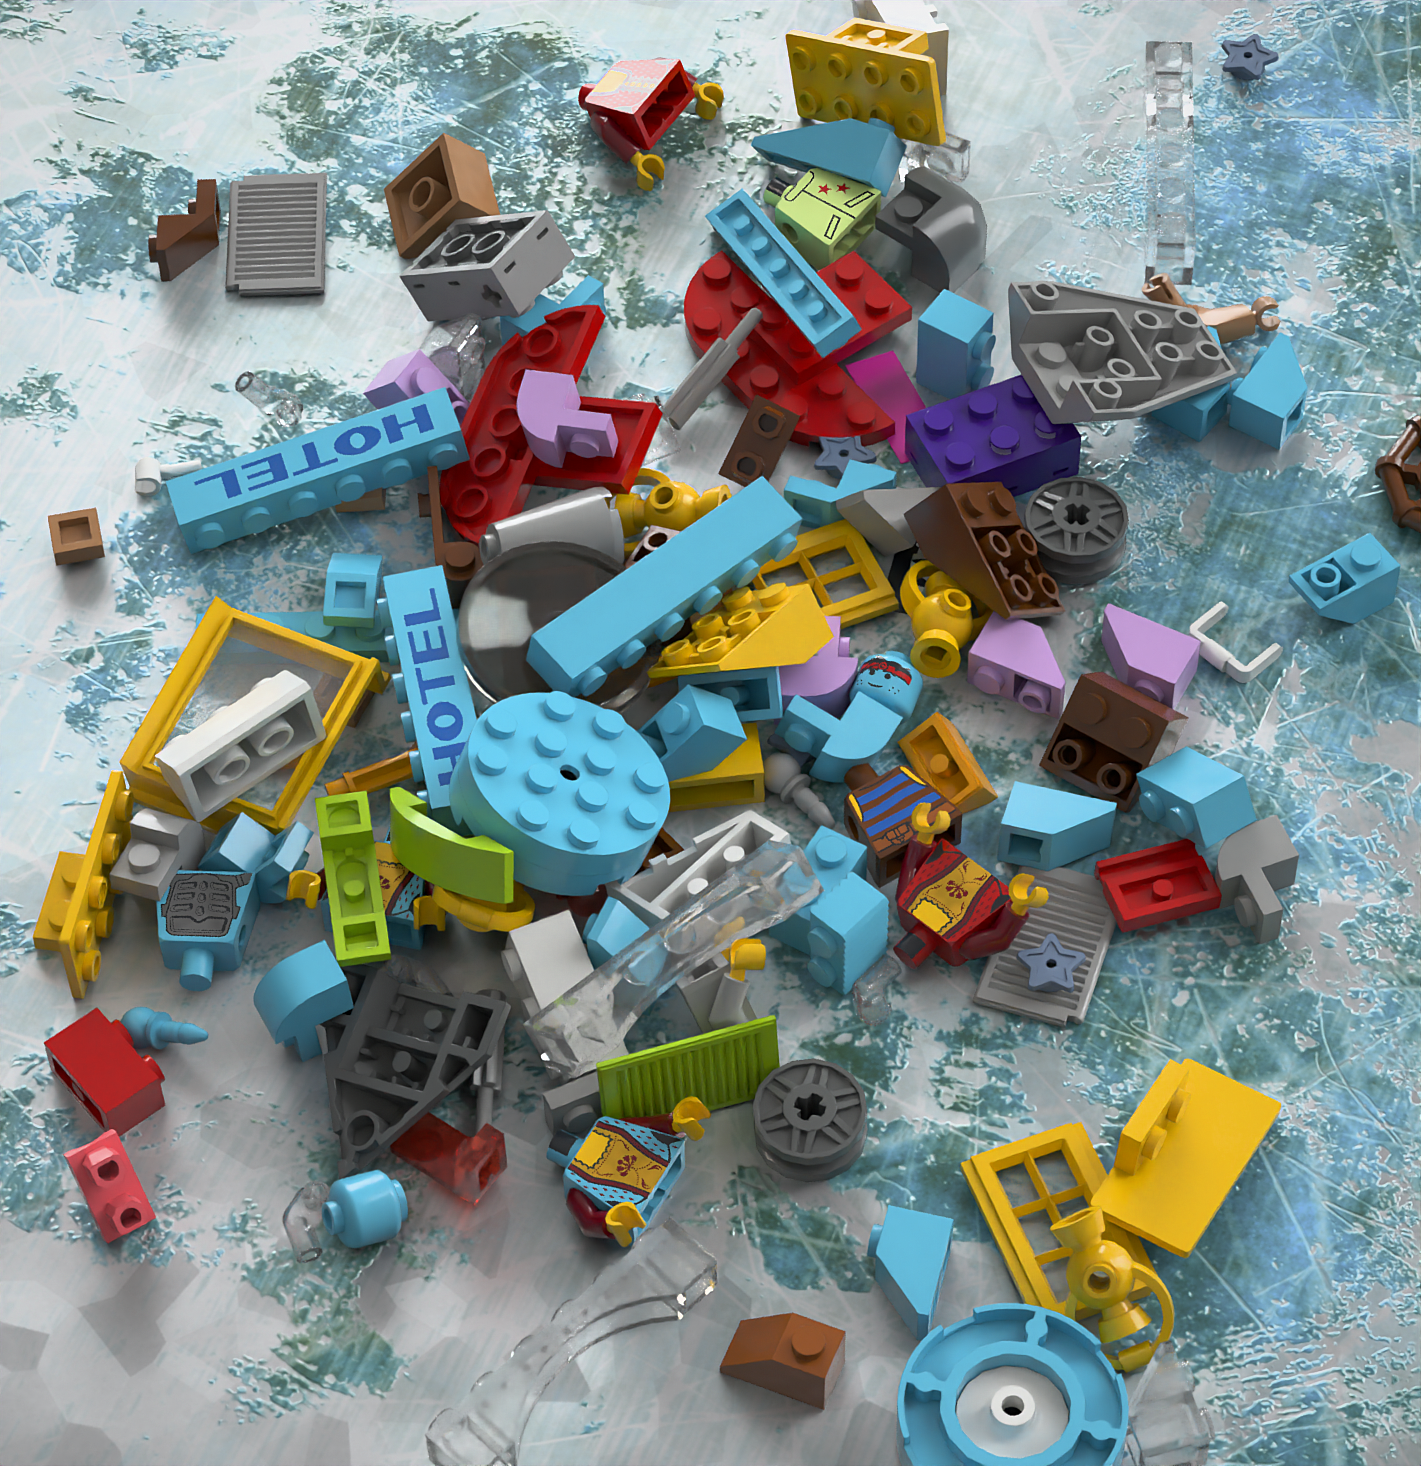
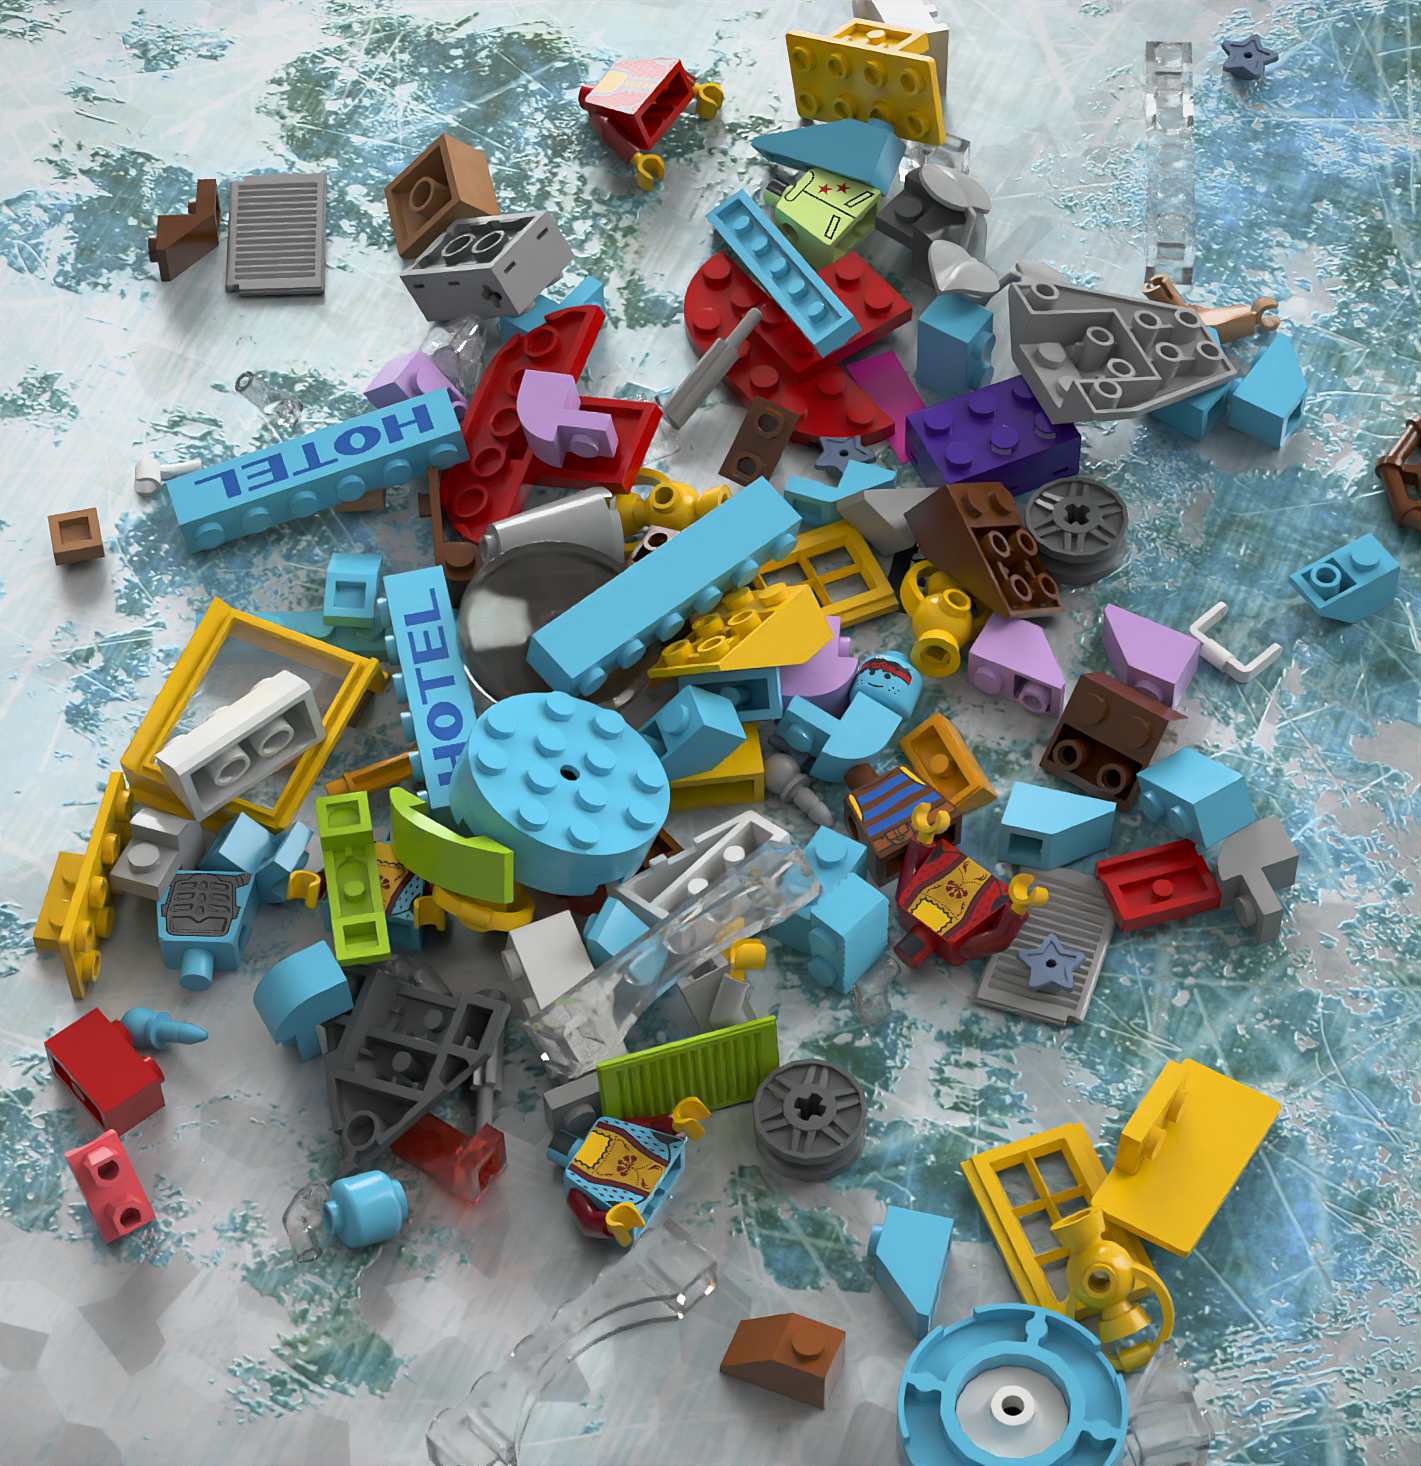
none -> light grey plant [919,165,1072,307]

